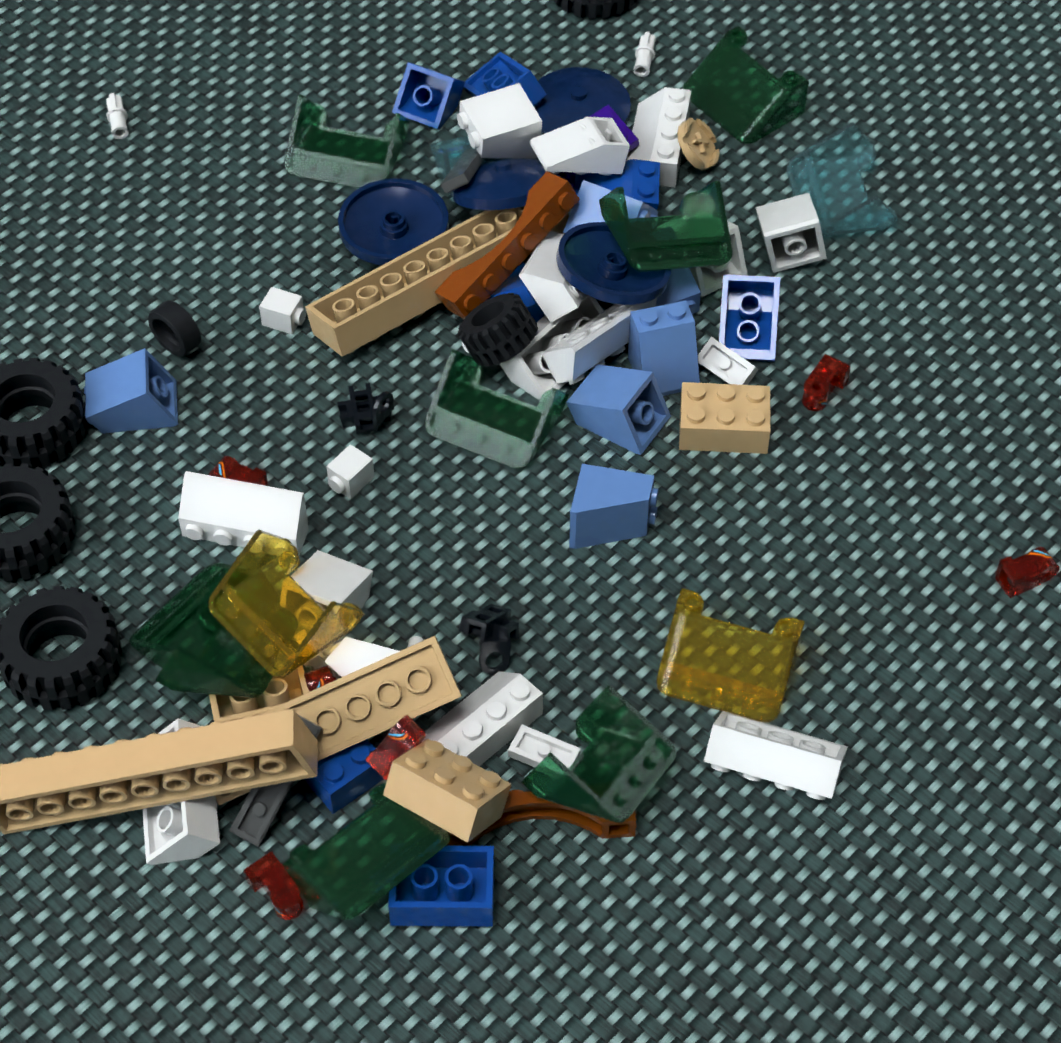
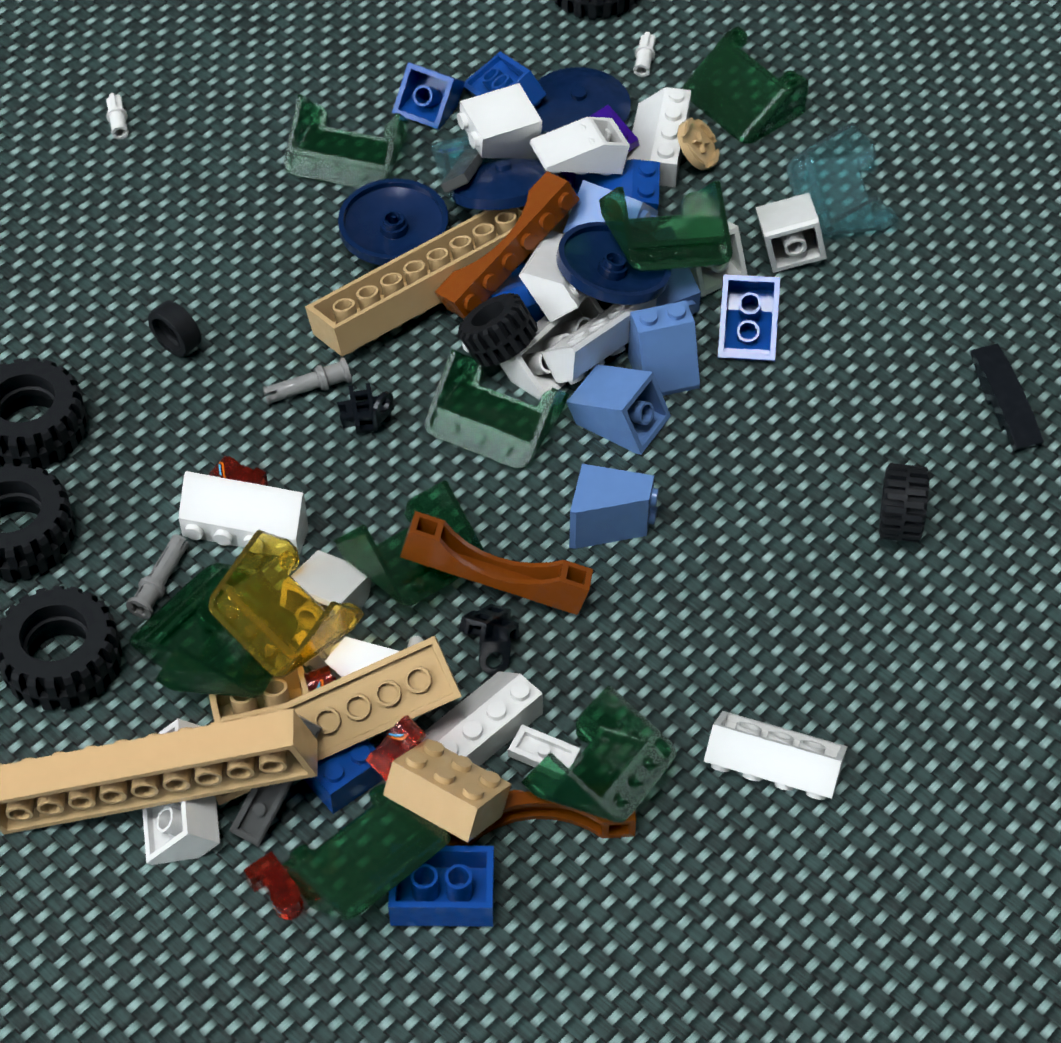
medium blue slope [84,348,178,434] -> none
white brick [259,287,306,335] -> none
white brick [326,444,375,499] -> none
clear yellow windscreen [656,588,805,722] -> none
tan brick [679,382,770,454] -> none
white plate [698,337,758,385] -> none
clear red leg [802,354,851,411] -> none
clear red leg [995,547,1059,598] -> none
none -> light grey pin [126,534,189,619]
none -> light grey pin [262,357,352,405]
none -> clear green windscreen [334,480,484,606]
none -> dark orange arch [400,511,593,615]
none -> black tyre [879,463,930,543]
none -> black slope [970,344,1044,452]

